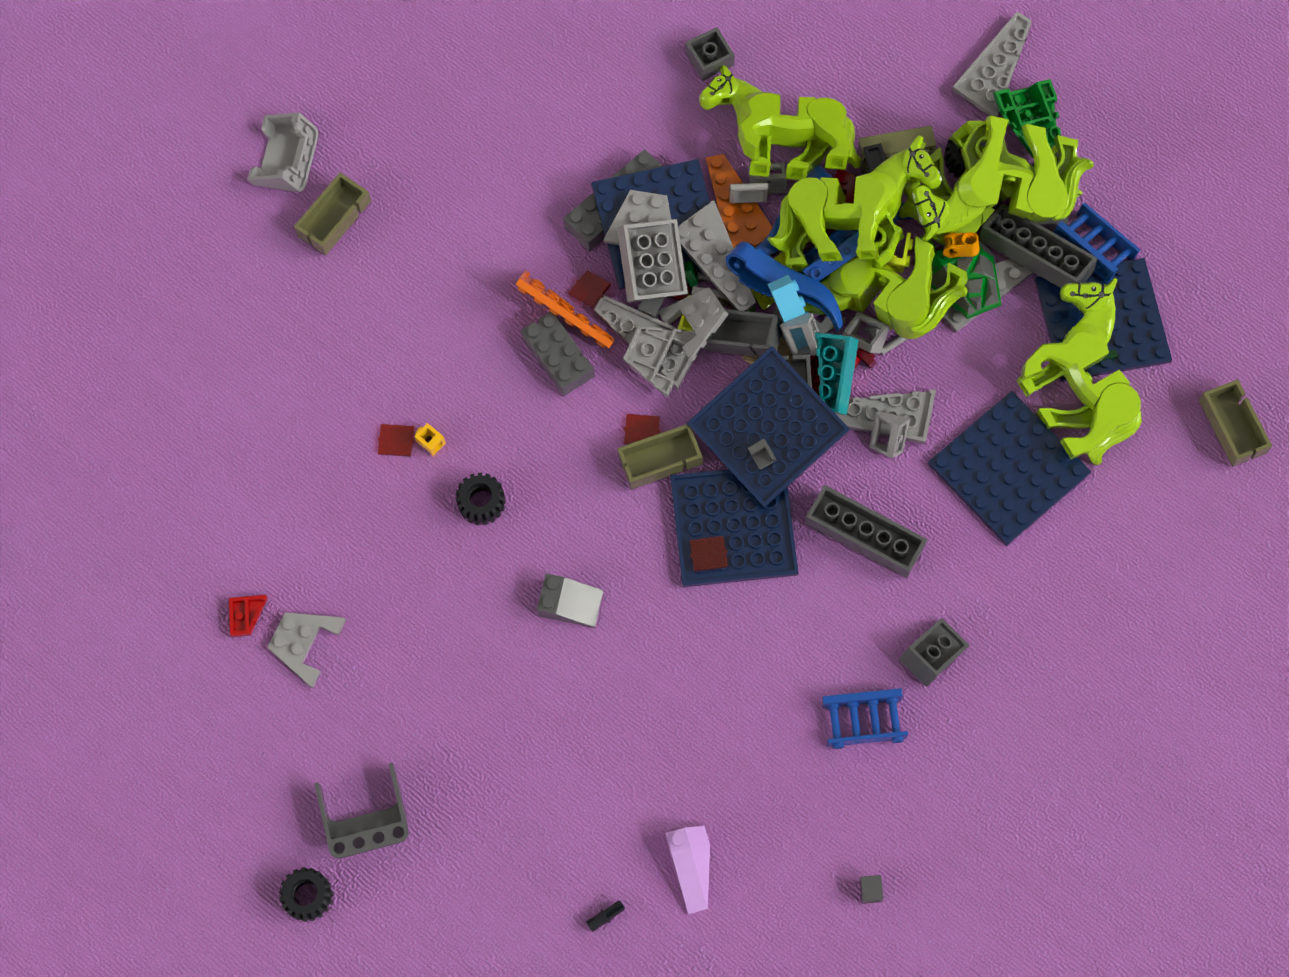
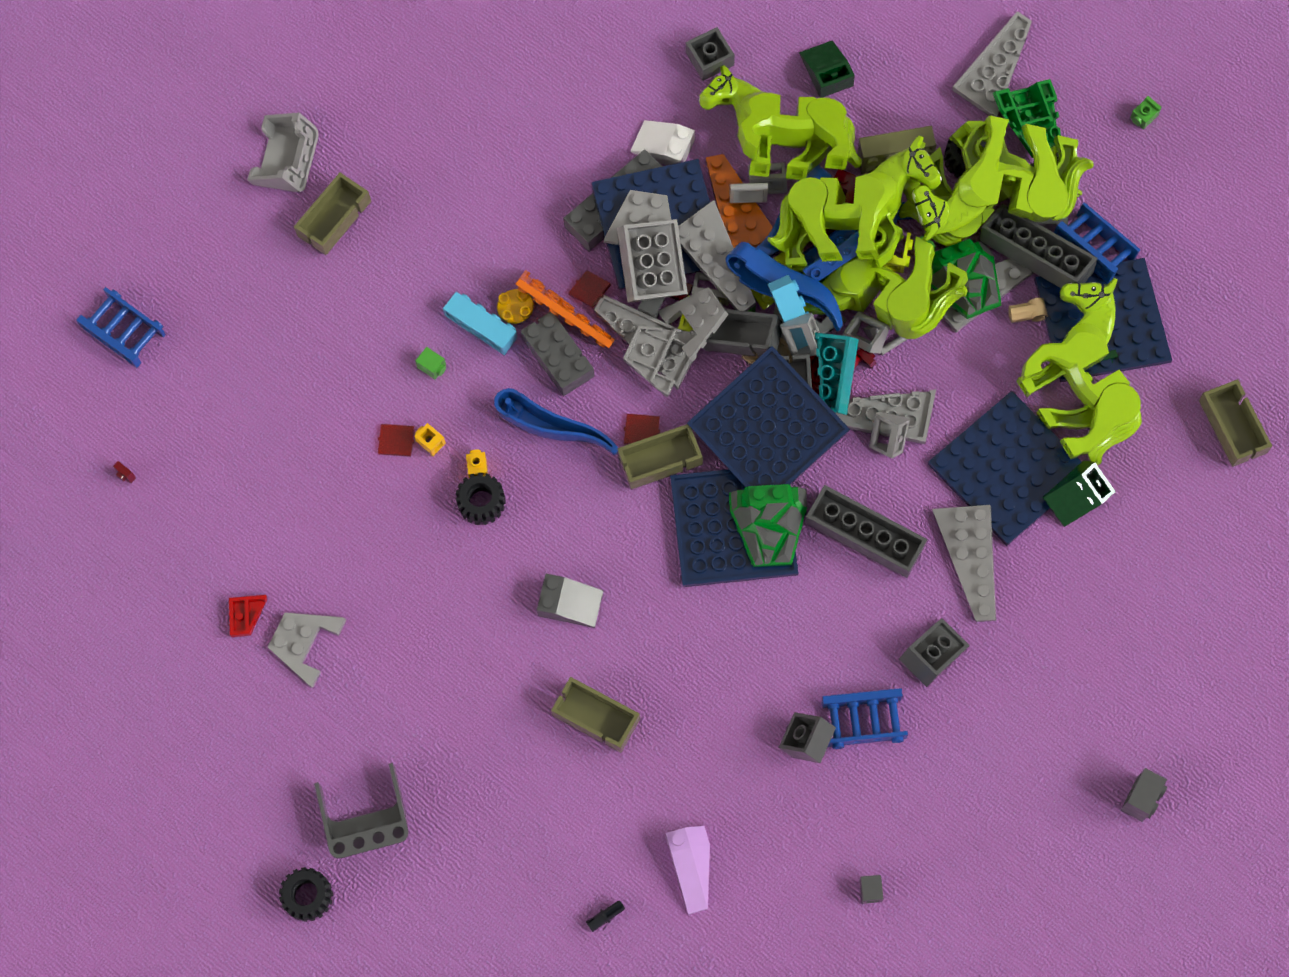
dark green plate [684,260,698,287] -> none
clear red piece [690,536,728,572] -> none
dark grey panel [748,439,777,470] -> none
black tile [863,143,886,173] -> none
light orange piece [943,232,980,258] -> none
none -> blue fence [76,287,166,368]
none -> dark red plate [113,461,136,483]
none -> bright green brick [415,347,446,379]
none -> medium azure brick [443,292,517,355]
none -> yellow brick [466,449,488,478]
none -> blue animal [494,388,618,455]
none -> yellow dish [497,289,534,324]
none -> olive piece [551,677,640,753]
none -> white slope [631,120,695,166]
none -> wedge [729,484,807,567]
none -> dark grey brick [778,712,836,763]
none -> dark green slope [799,40,855,98]
none -> light grey wing [932,505,996,622]
none -> tan piece [1008,298,1048,323]
none -> dark green slope [1042,460,1116,527]
none -> dark grey brick [1120,768,1167,822]
none -> bright green brick [1130,96,1162,130]

